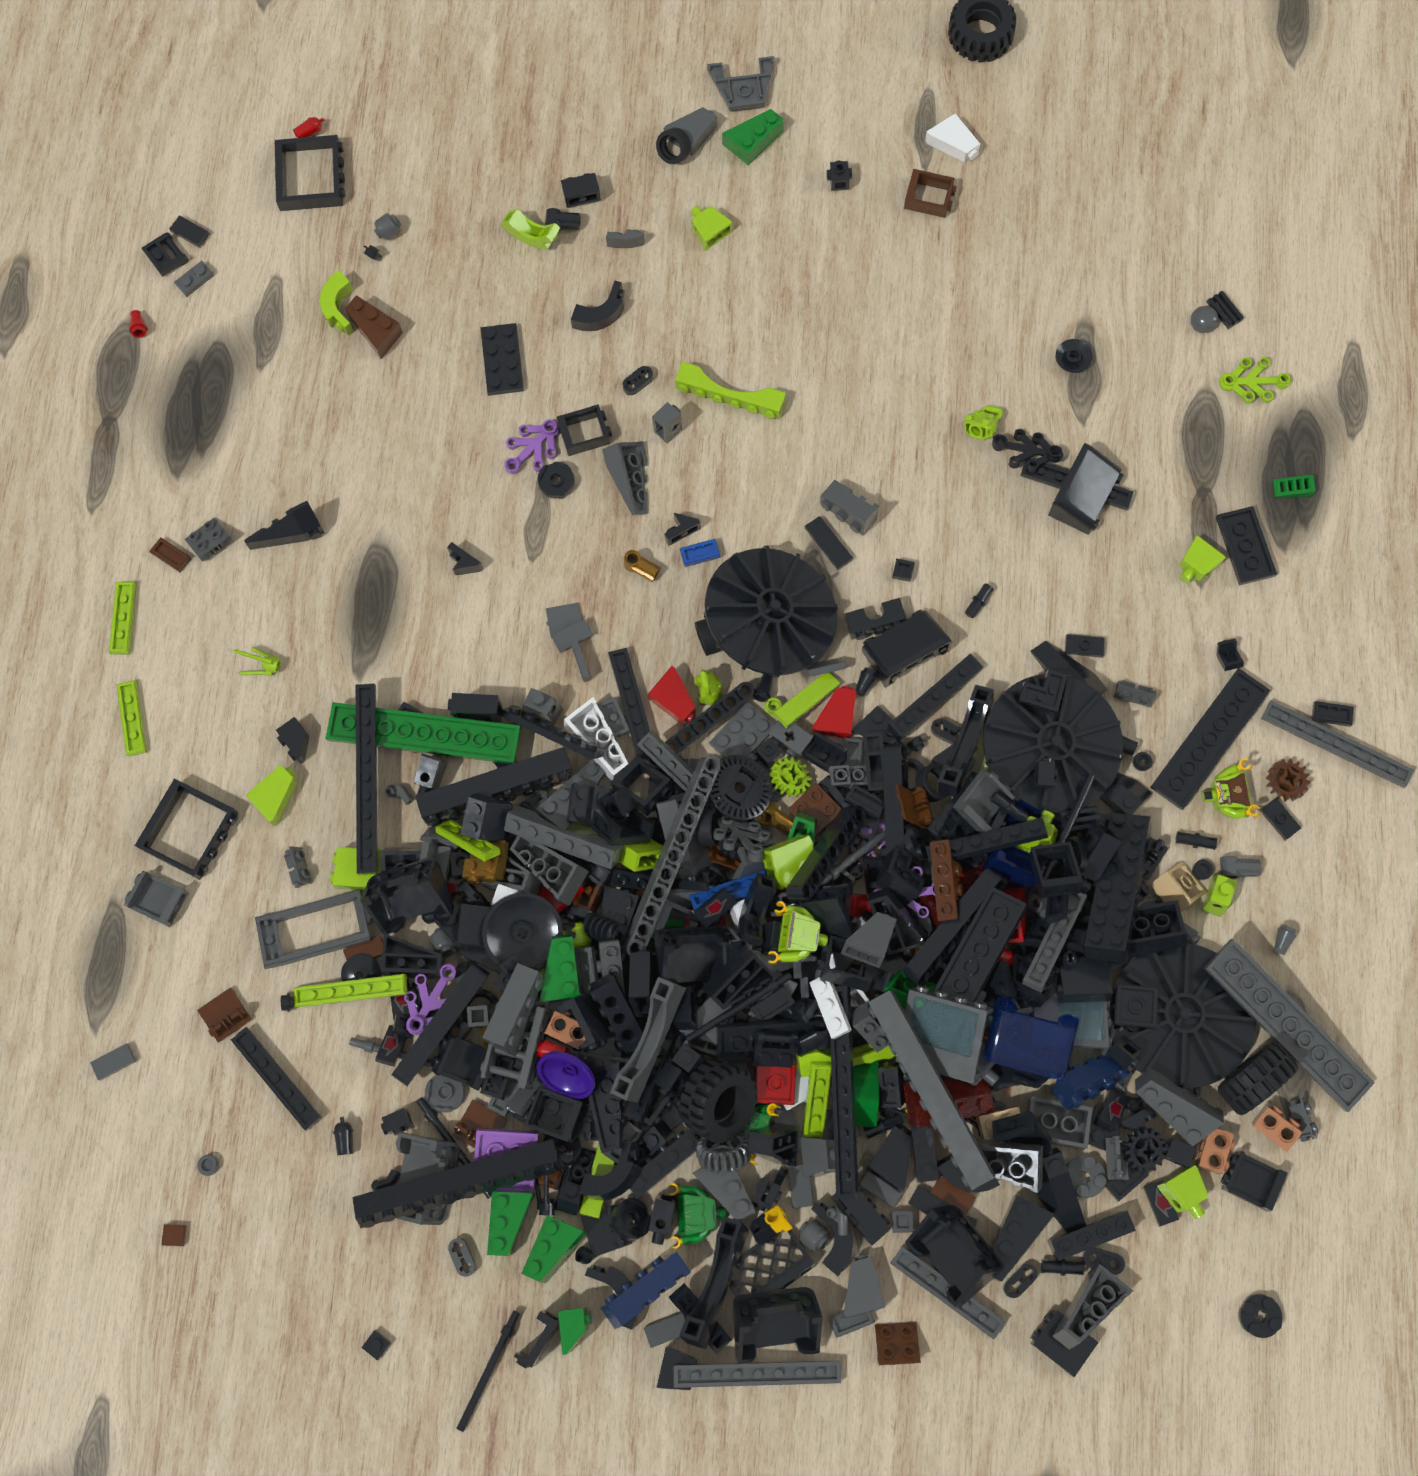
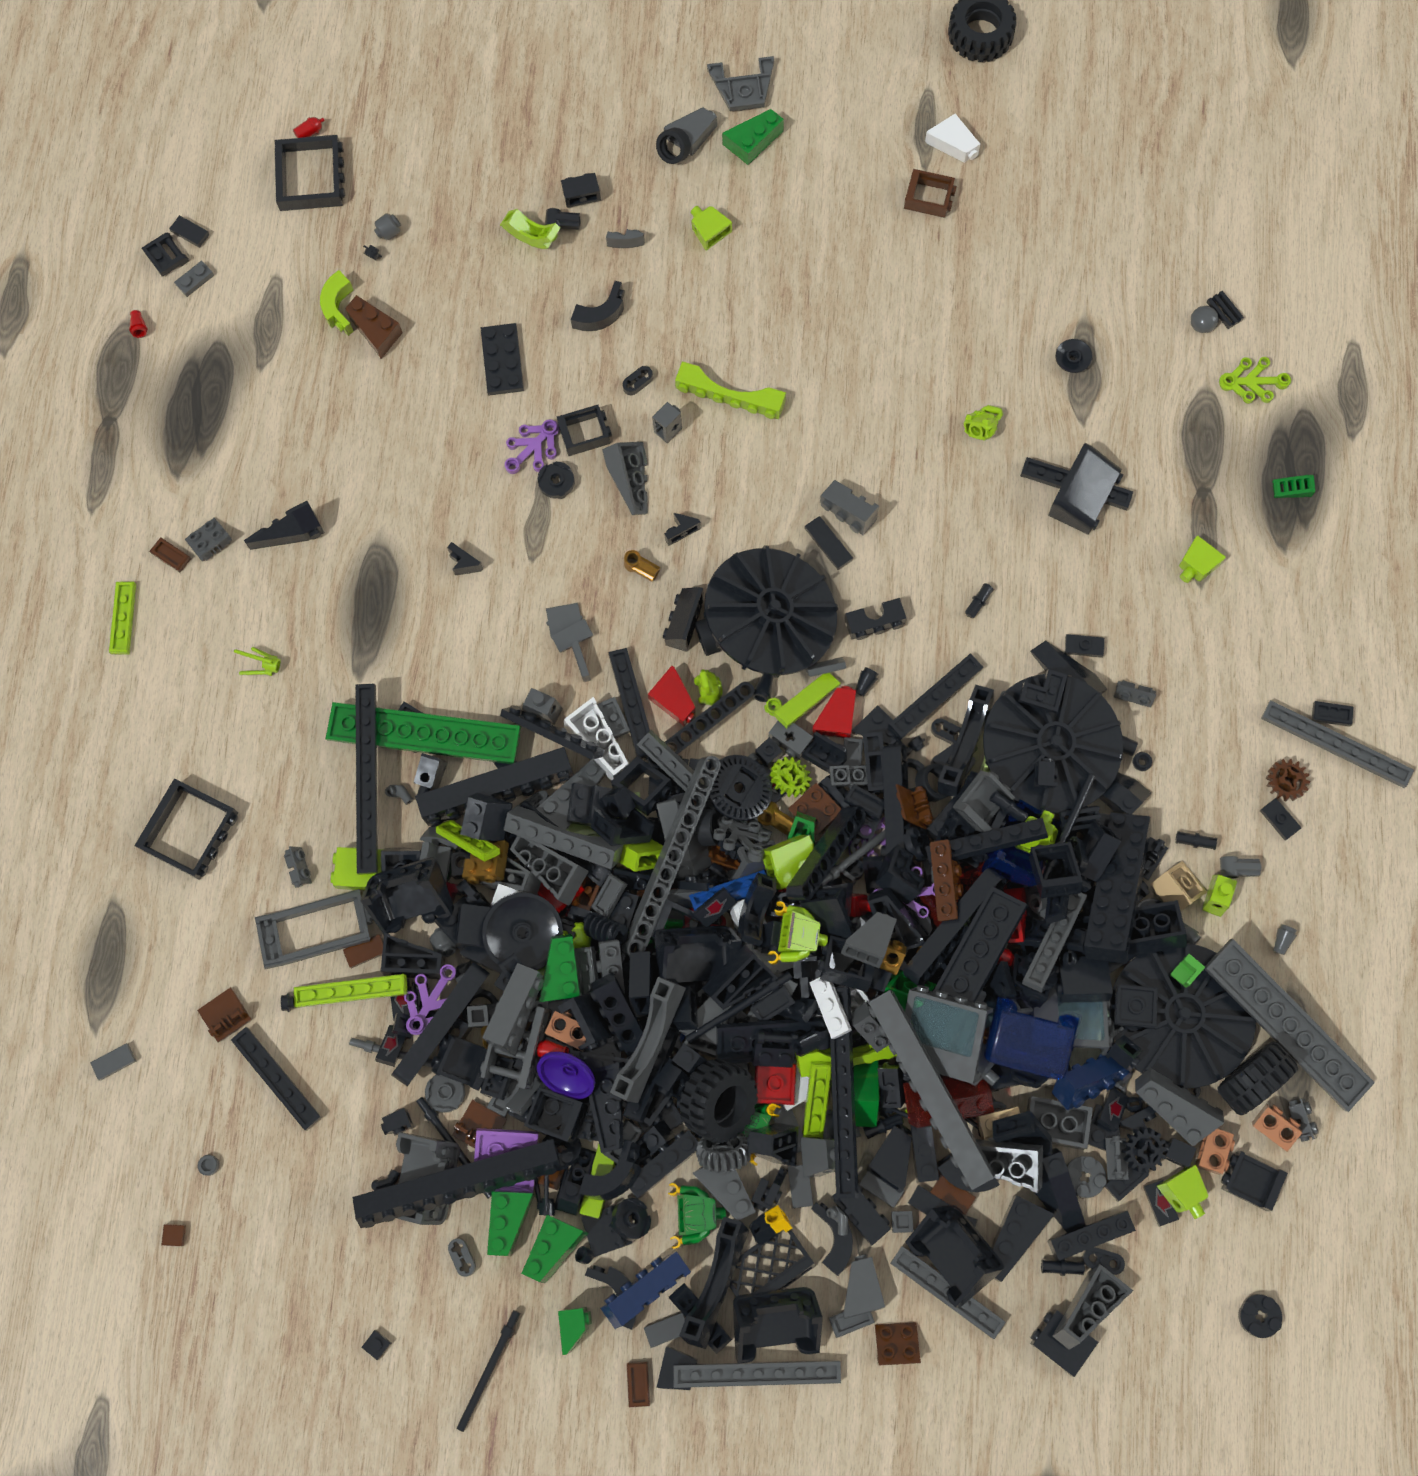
lime tile [116,680,147,757] -> none
dark grey panel [124,870,189,927] -> none
lime slope [246,764,298,827] -> none
black slope [276,717,309,764] -> none
black piece [333,1117,354,1156] -> none
black dish [341,954,381,981] -> none
black window [448,693,503,723] -> none
black panel [514,1310,559,1369] -> none
black torso [649,1193,677,1245] -> none
blue plate [680,539,720,567] -> none
dark grey plate [709,701,774,757] -> none
dark grey head [799,1220,830,1251] -> none
black brick [826,160,852,191] -> none
black windscreen [861,609,953,688] -> none
black plate [892,558,915,582] -> none
black plant [992,429,1063,472] -> none
black beam [1003,1264,1037,1298] -> none
black plate [1150,668,1270,810] -> none
black tile [1192,860,1213,880] -> none
torso [1202,758,1261,819] -> none
black plate [1216,506,1277,586] -> none
black bracket [1216,638,1244,671] -> none
none -> dark grey tile [591,874,627,918]
none -> reddish brown tile [627,1362,650,1408]
none -> black slope [663,587,704,652]
none -> pearl gold brick [880,940,907,975]
none -> bright green panel [1171,954,1205,988]

